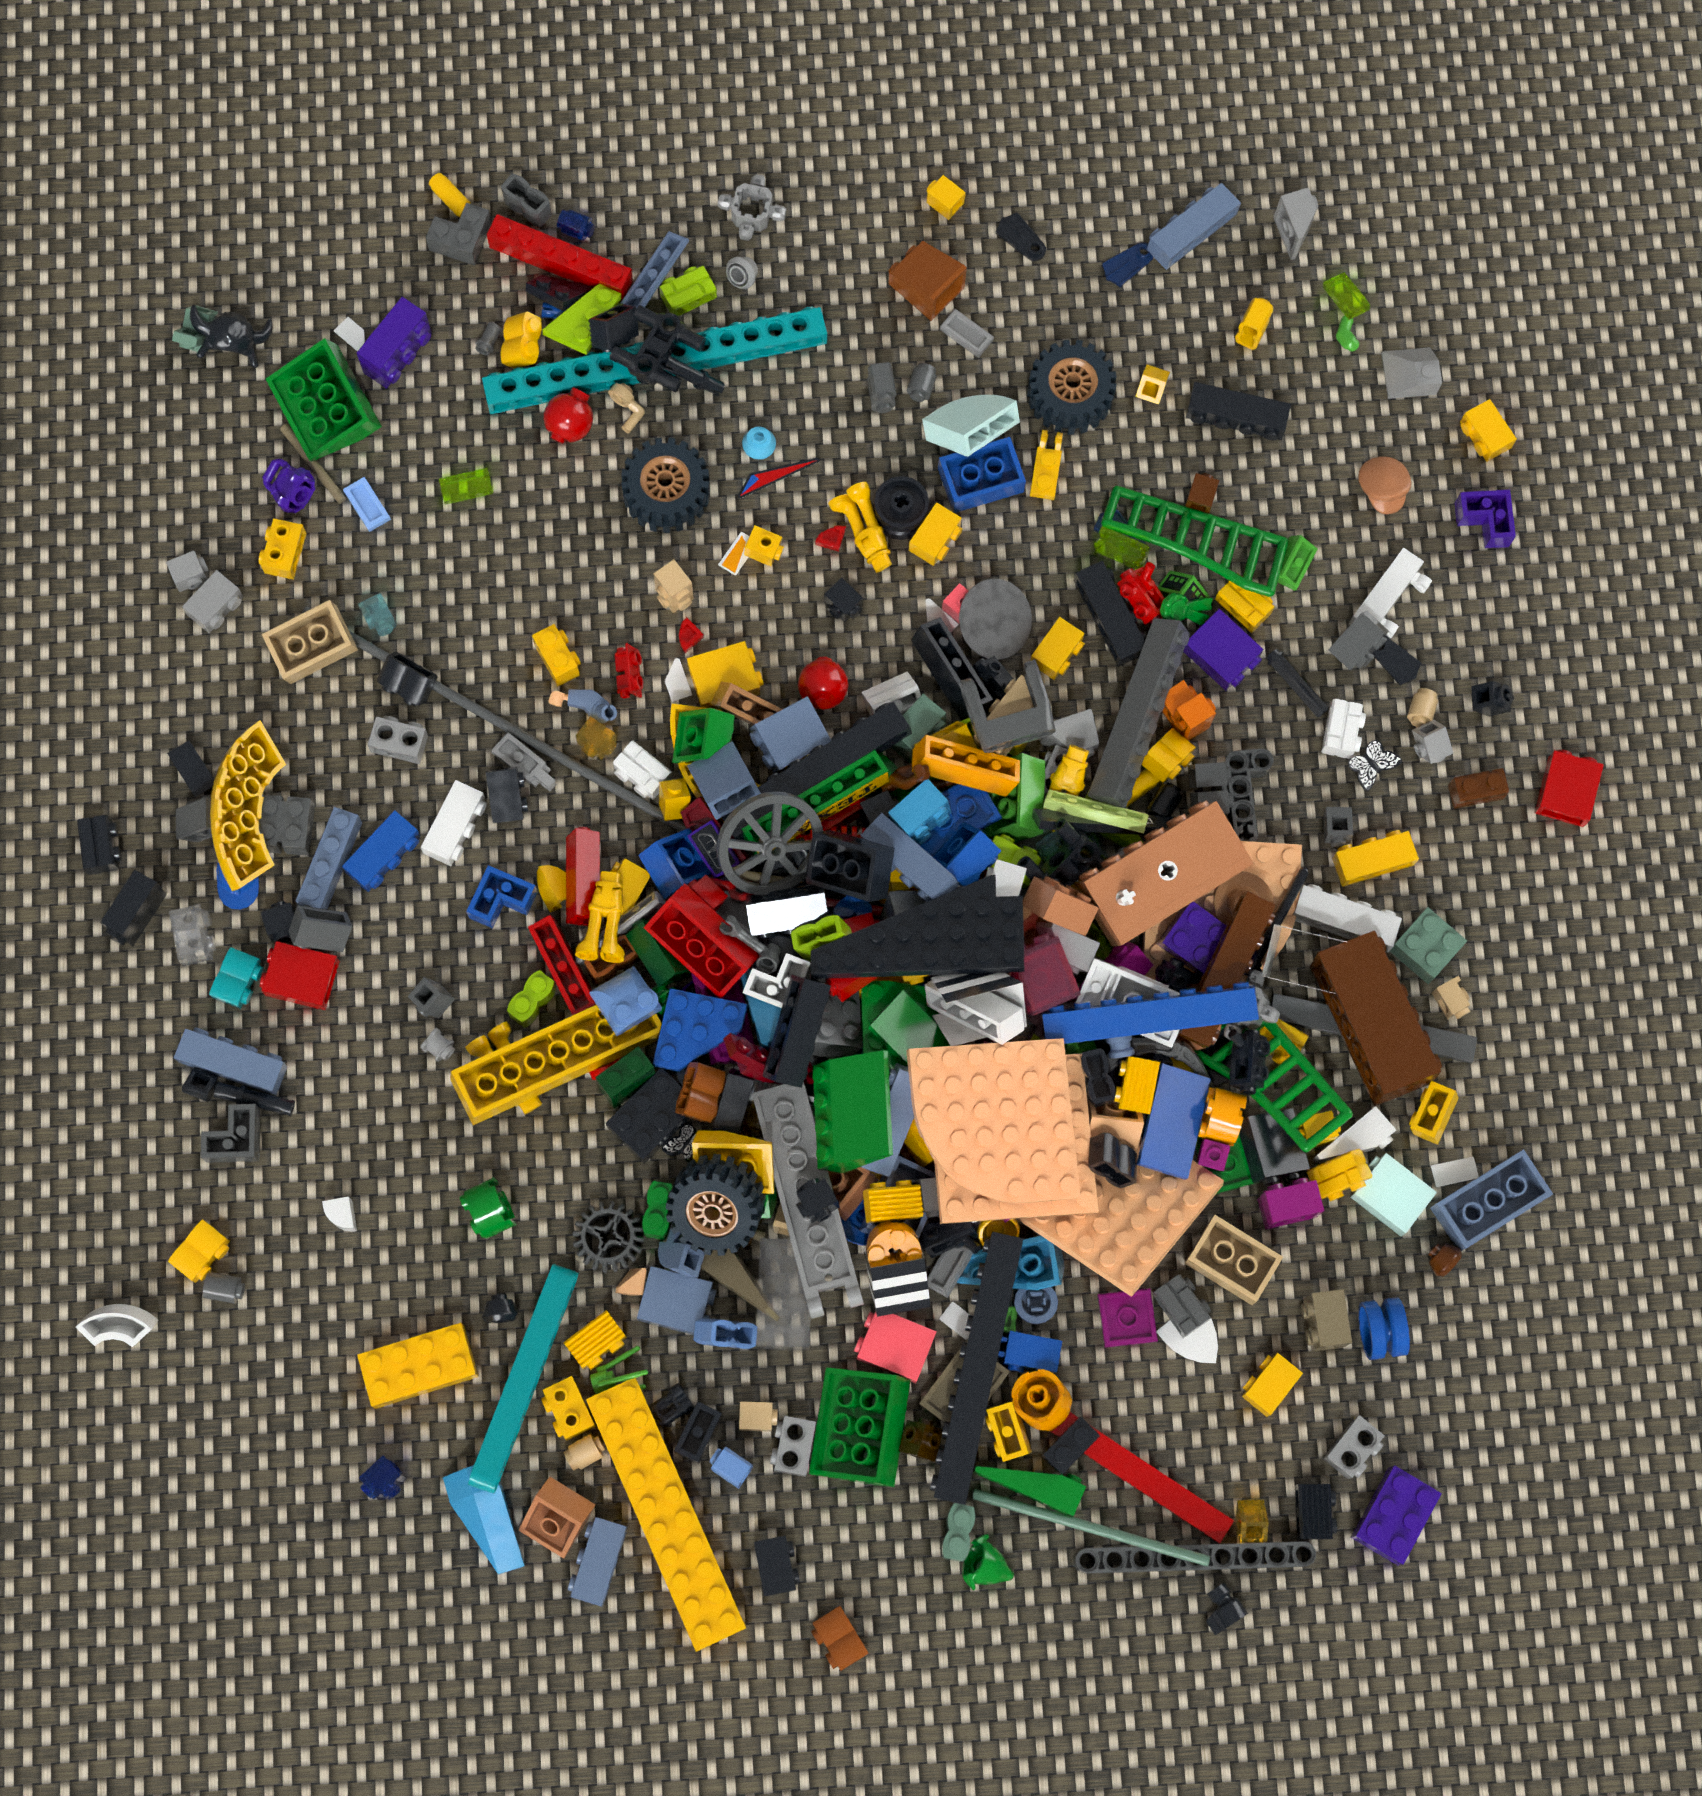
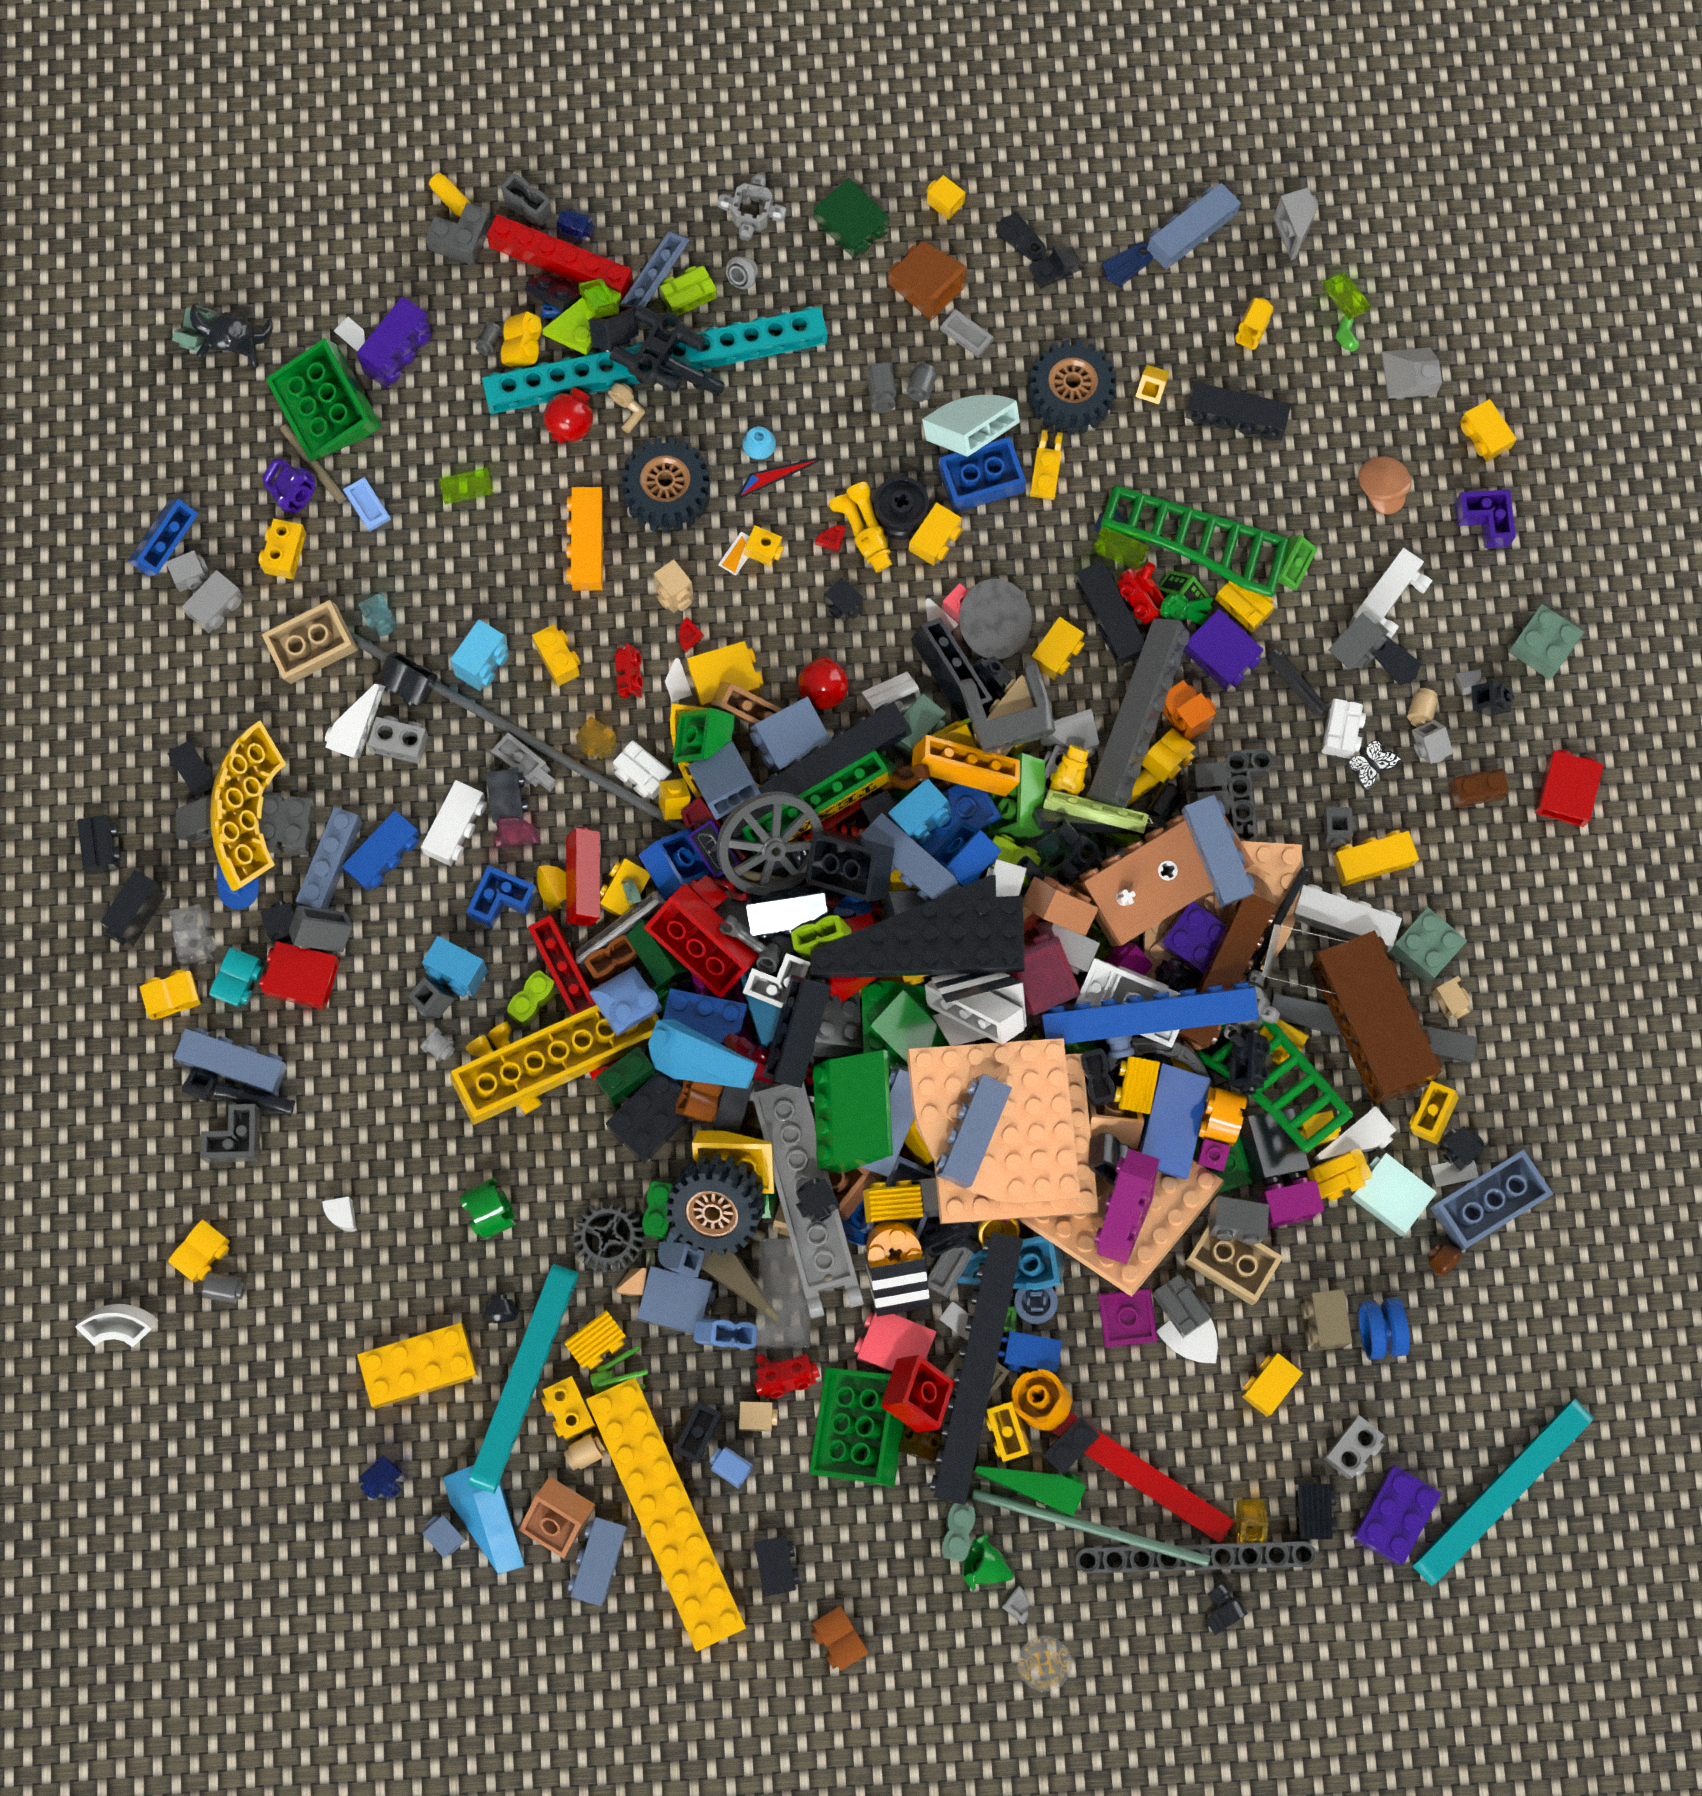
sand blue arm [548,689,617,724] -> none
yellow piece [575,871,625,963] -> none
black piece [649,1383,695,1428] -> none
black animal [662,1124,706,1162] -> none
light grey brick [770,1416,816,1477] -> none
reddish brown brick [1186,473,1220,513] -> none
none -> blue brick [128,499,198,576]
none -> yellow brick [140,969,201,1020]
none -> white slope [325,684,385,758]
none -> dark azure brick [422,936,488,998]
none -> sand blue brick [422,1515,467,1559]
none -> medium azure brick [450,619,509,691]
none -> clear pink brick [493,818,541,848]
none -> light orange brick [566,487,603,591]
none -> clear neon green tile [579,279,619,319]
none -> sand green tile [621,878,642,905]
none -> dark azure wedge [648,1019,757,1088]
none -> red brick [754,1353,820,1399]
none -> dark green brick [813,178,889,259]
none -> red brick [881,1355,955,1433]
none -> sand blue brick [936,1074,1012,1189]
none -> light grey tile [1002,1586,1029,1625]
none -> clear tile [1017,1636,1072,1691]
none -> black slope [1029,246,1084,289]
none -> magenta brick [1094,1149,1160,1265]
none -> sand blue brick [1181,795,1255,908]
none -> dark grey brick [1208,1196,1269,1245]
none -> teal beam [1412,1398,1595,1586]
none -> black brick [1440,1126,1485,1171]
none -> light grey tile [1455,670,1481,695]
none -> sand green brick [1509,604,1584,680]

